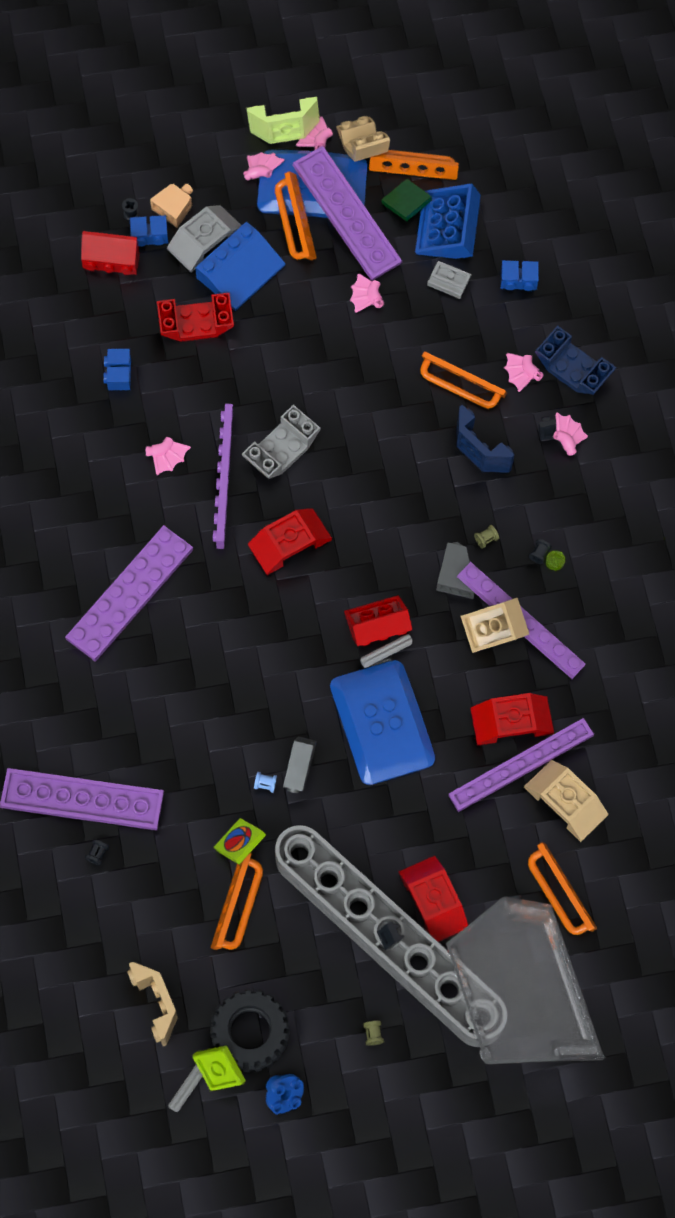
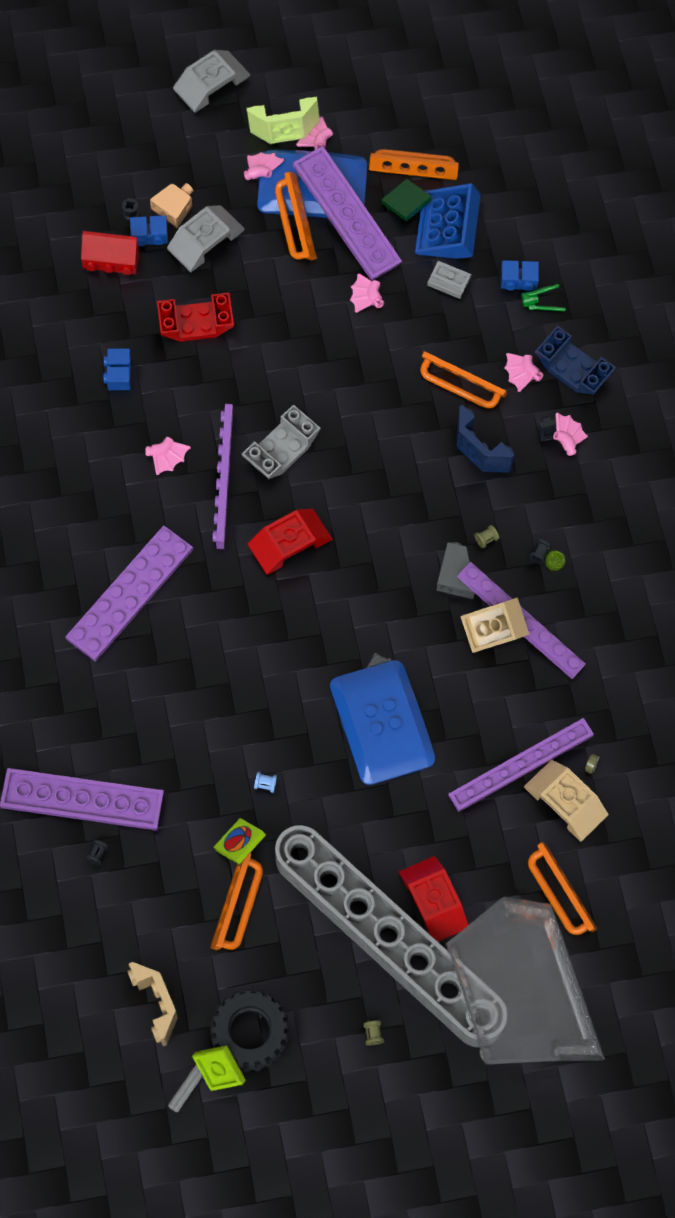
blue slope [196,222,285,311] -> none
blue plate [266,1074,304,1114] -> none
slope [283,736,317,793] -> none
tan slope [336,116,390,162] -> none
red slope [344,595,412,646] -> none
light grey axle [360,634,413,668] -> none
black tile [377,922,405,950] -> none
red slope [470,693,554,746] -> none
none -> light grey slope [173,50,250,113]
none -> green plant [521,284,566,311]
none -> olive tile [585,754,600,774]

